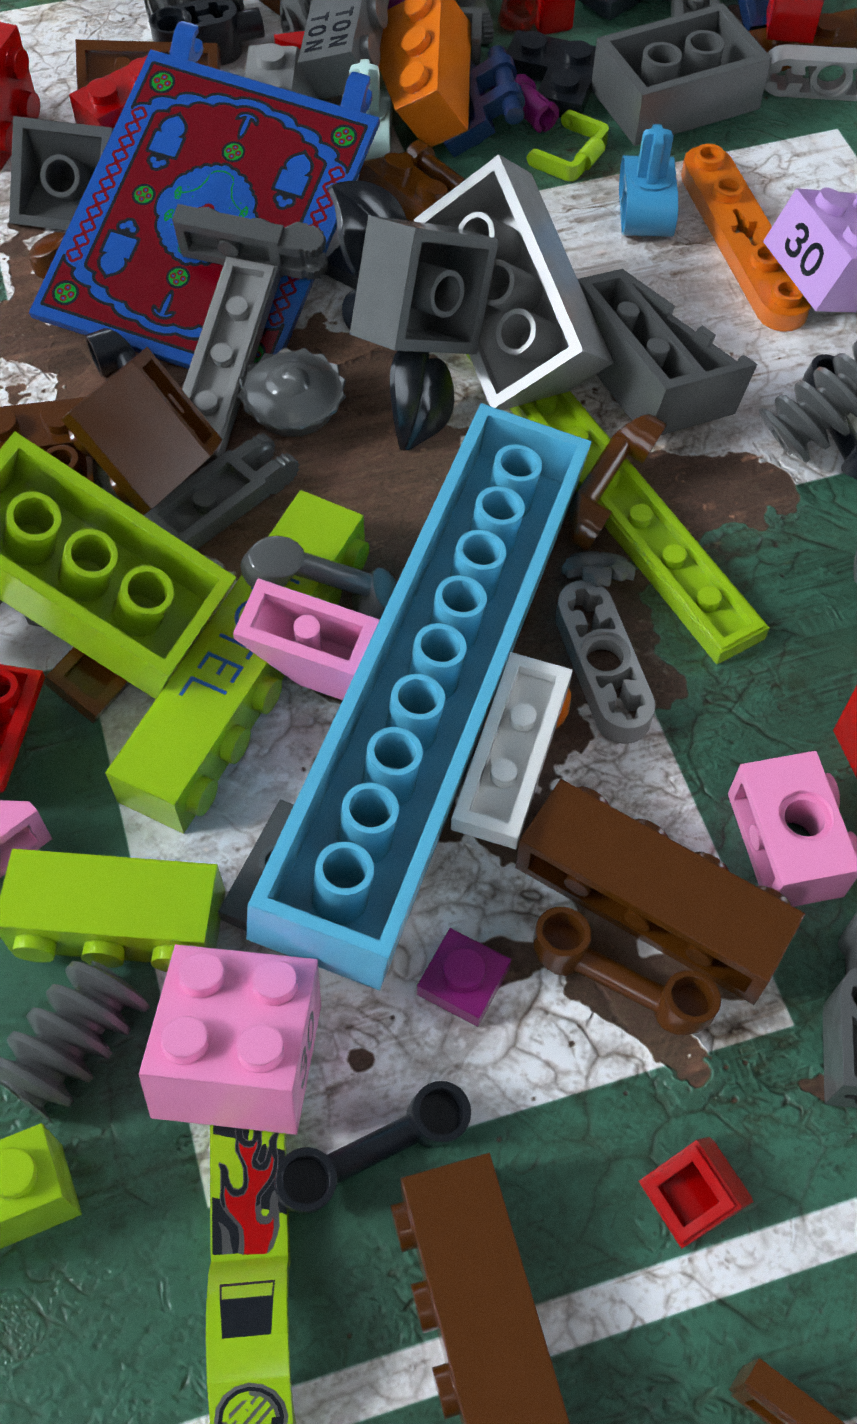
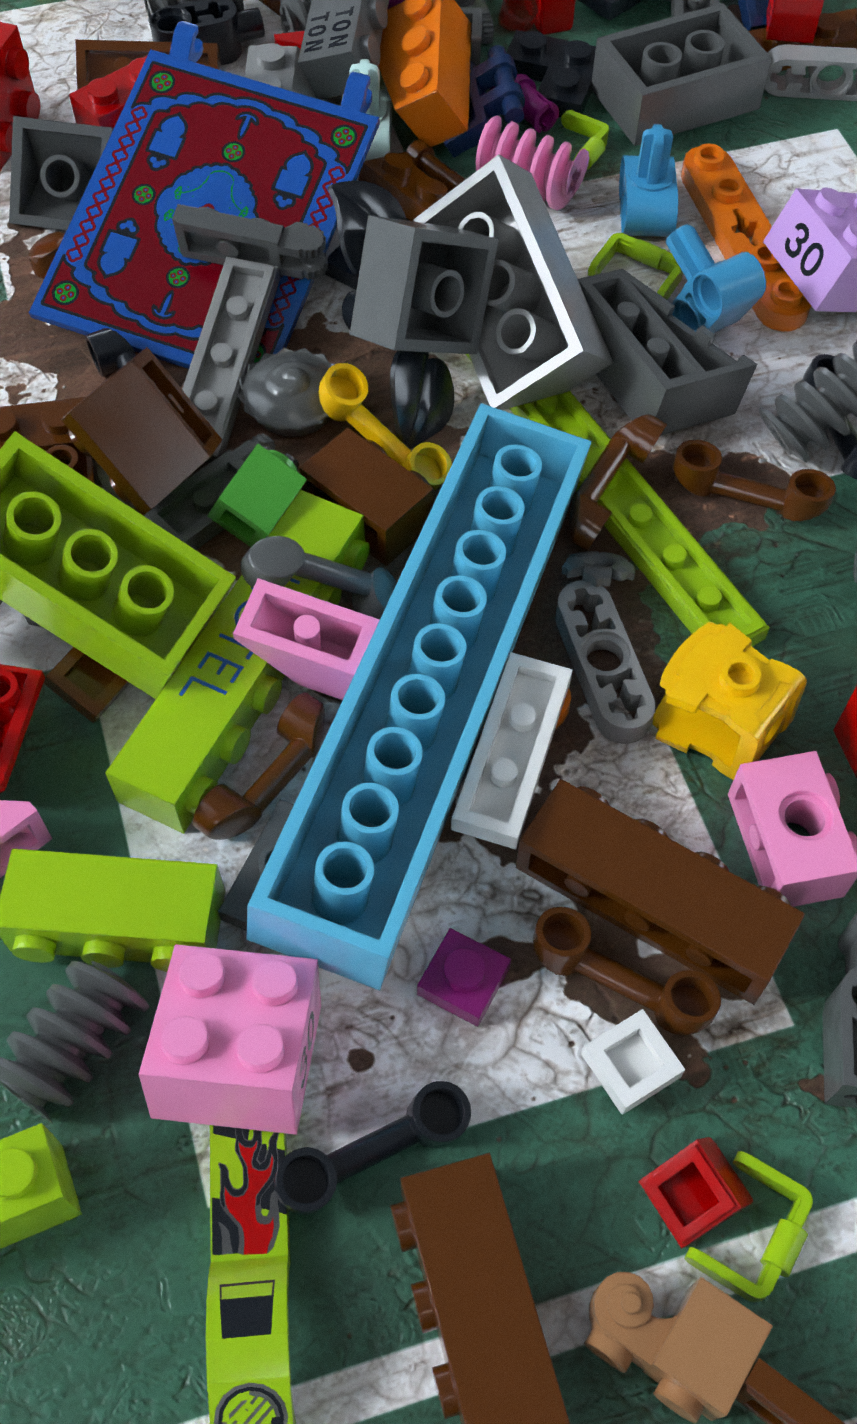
none -> reddish brown bar [193,692,325,840]
none -> bright green brick [207,444,307,547]
none -> reddish brown brick [299,427,434,566]
none -> yellow bar [318,363,452,491]
none -> bright pink piece [476,115,589,211]
none -> white plate [581,1009,685,1115]
none -> medium nougat brick [584,1272,773,1424]
none -> lime piece [588,233,683,300]
none -> yellow piece [652,622,807,780]
none -> dark azure beam [666,224,766,333]
none -> reddish brown bar [673,440,836,521]
none -> lime piece [684,1151,813,1303]

